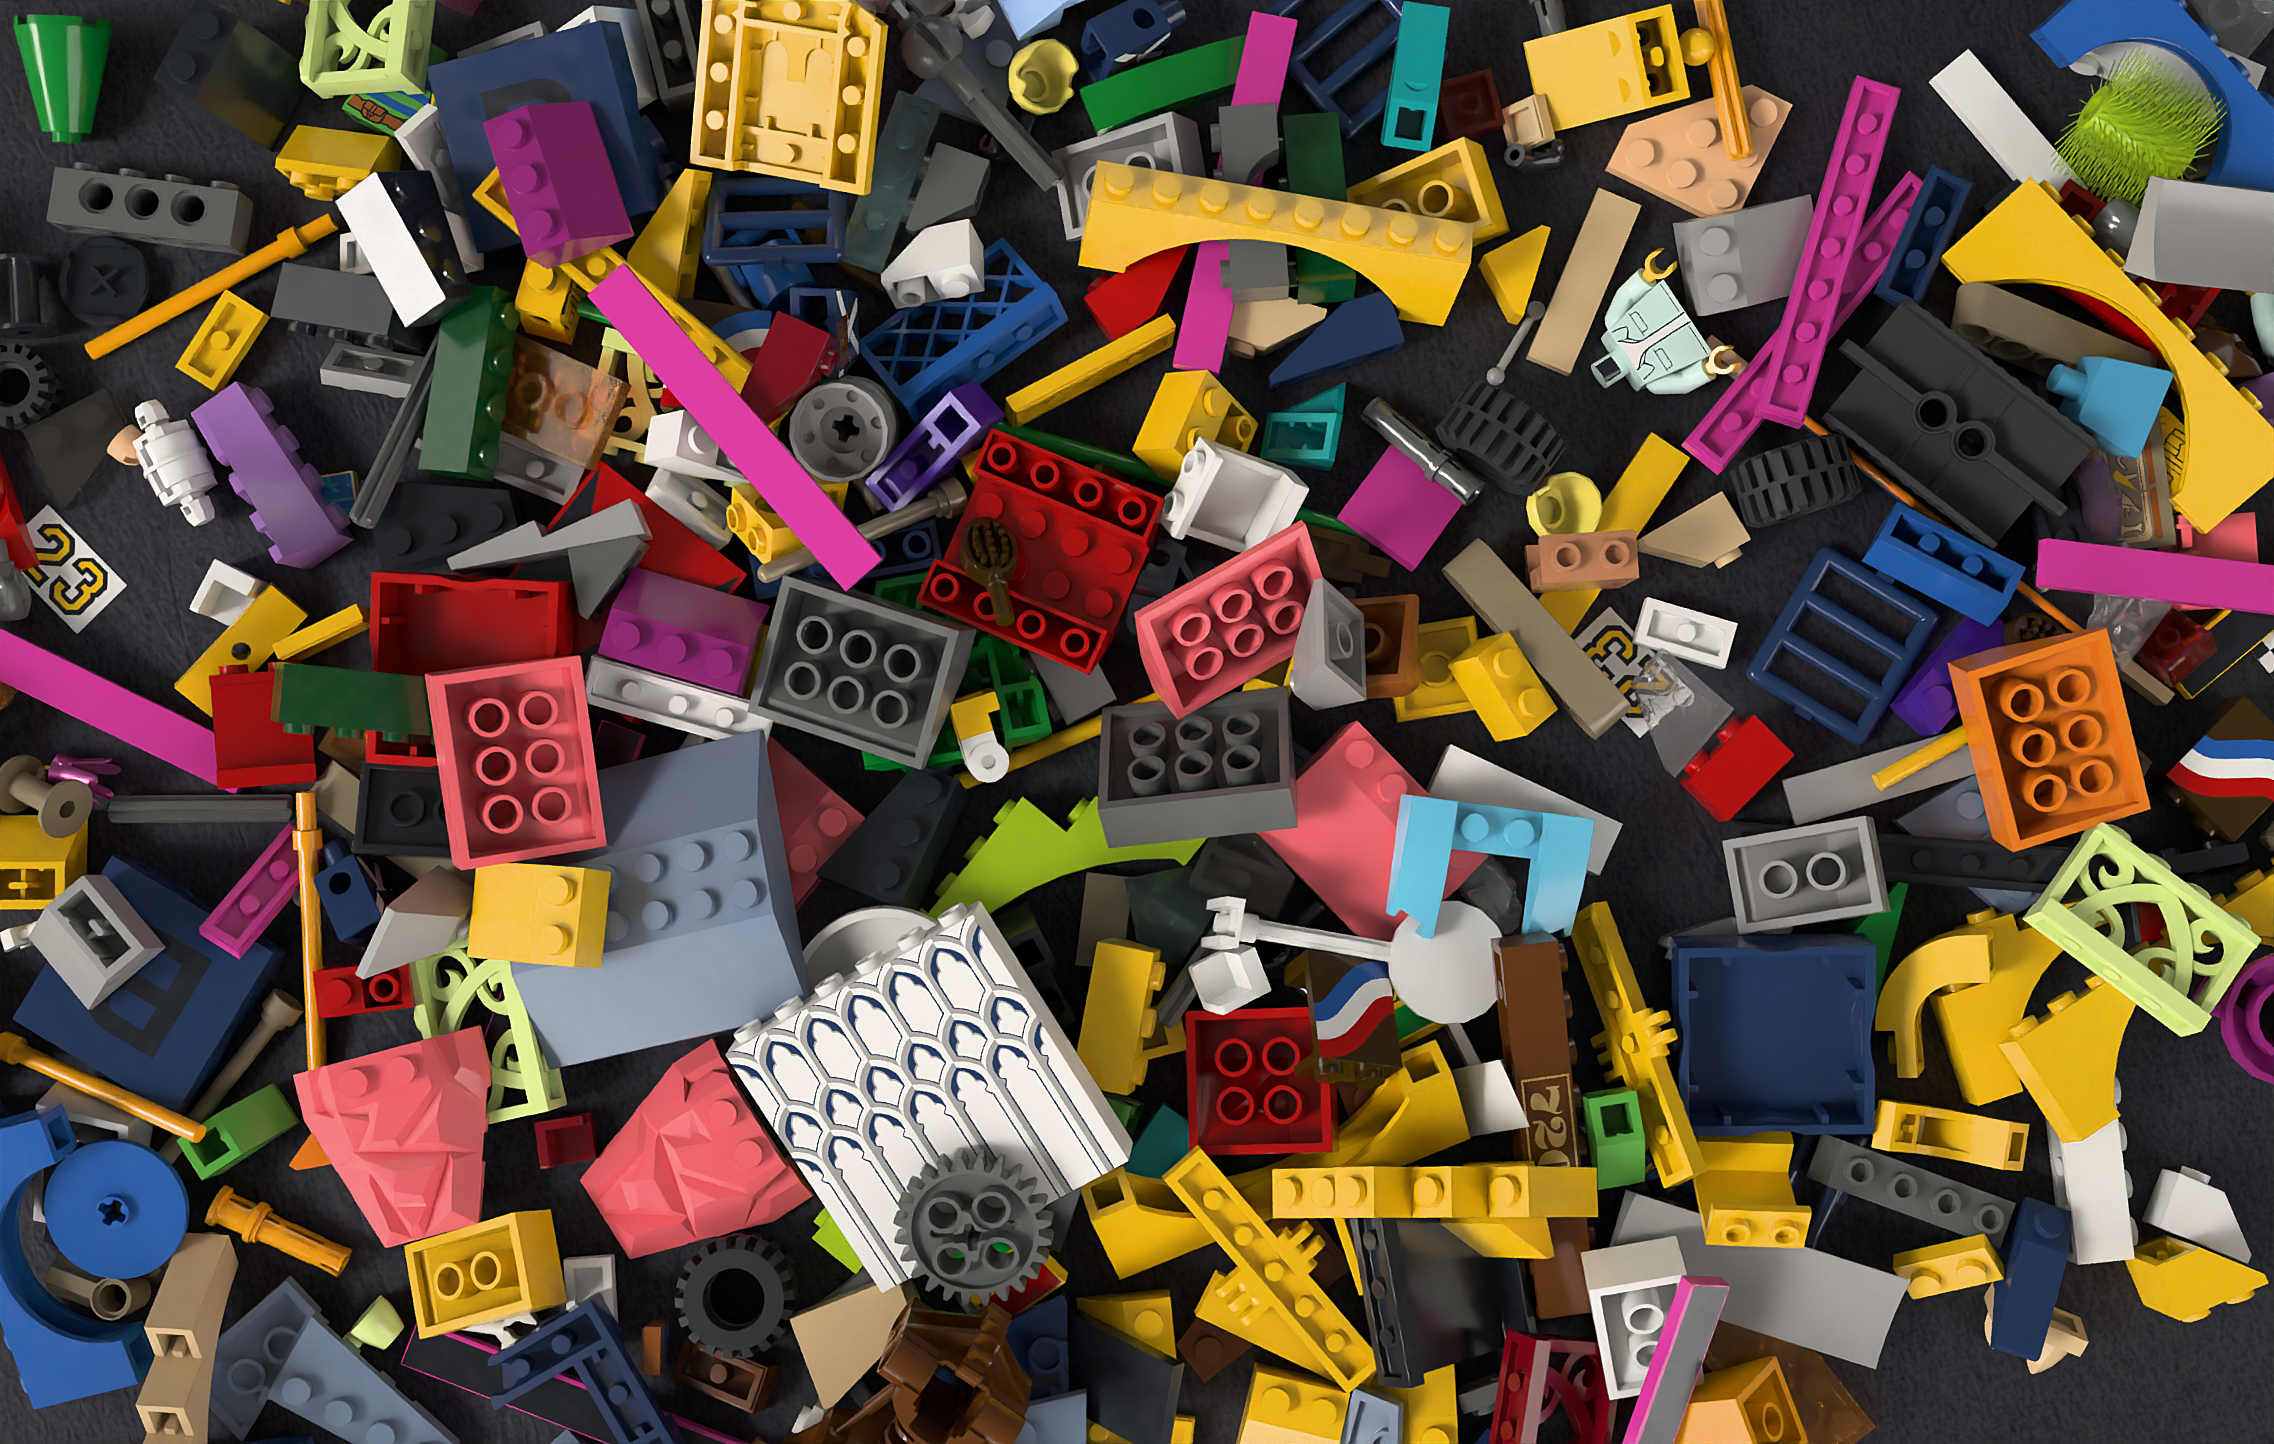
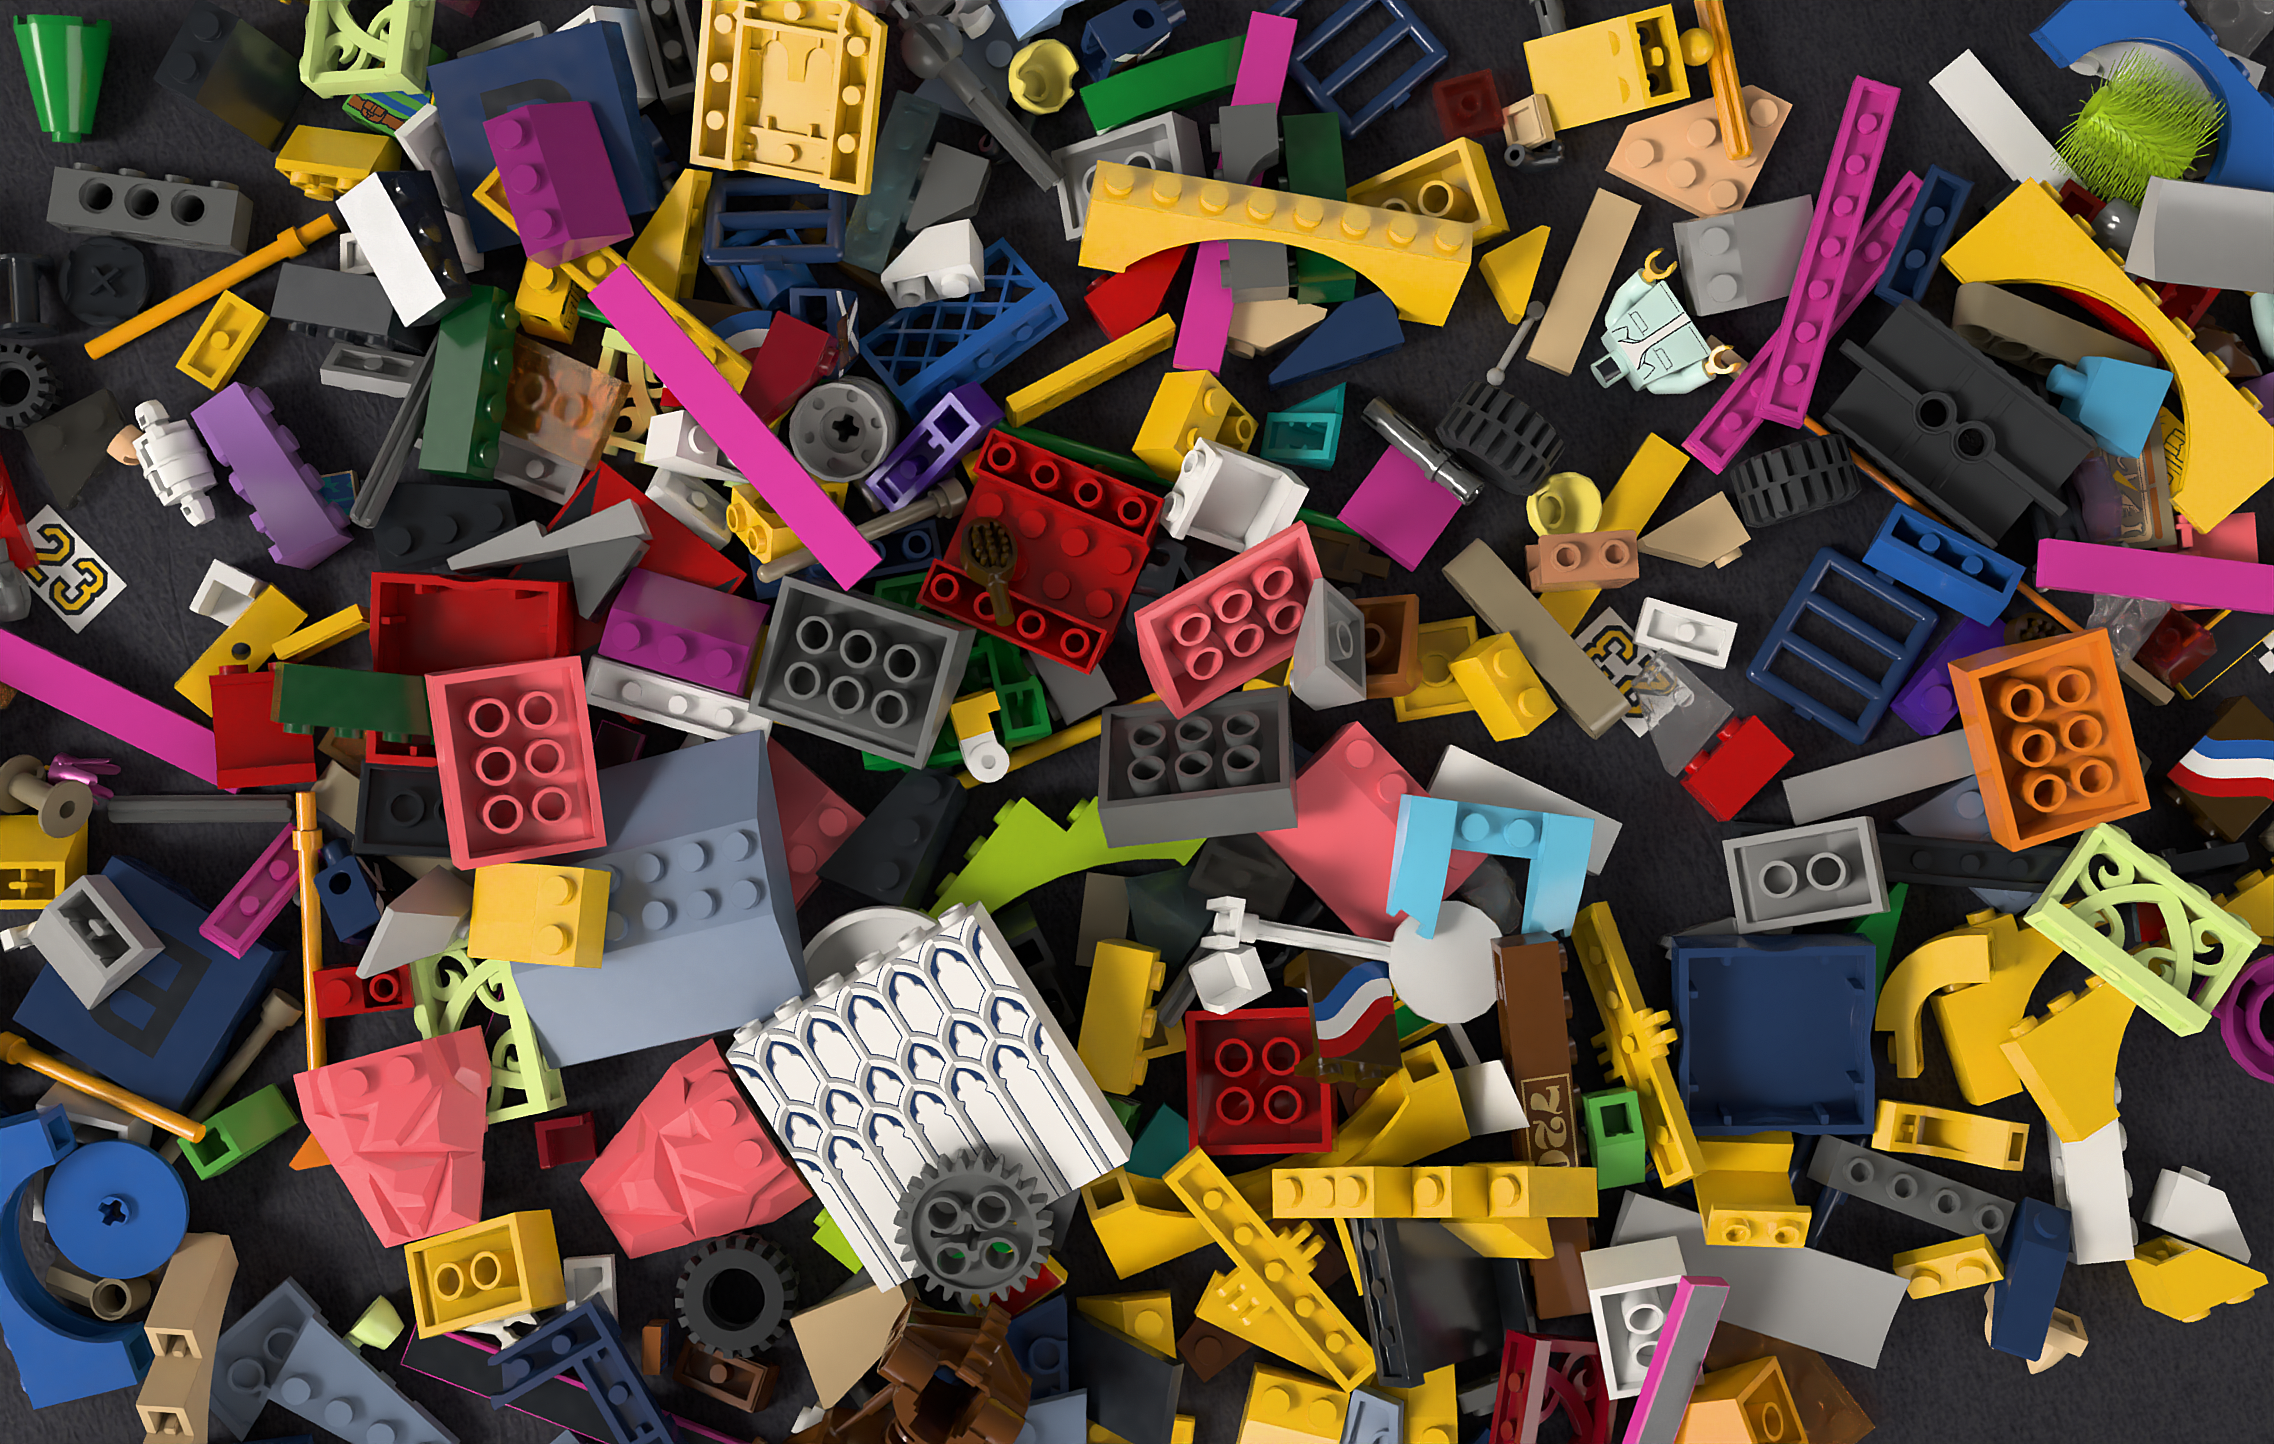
light orange pin [205,1185,352,1277] -> none
teal slope [1380,1,1450,152] -> none
yellow bar [1872,725,1968,791] -> none

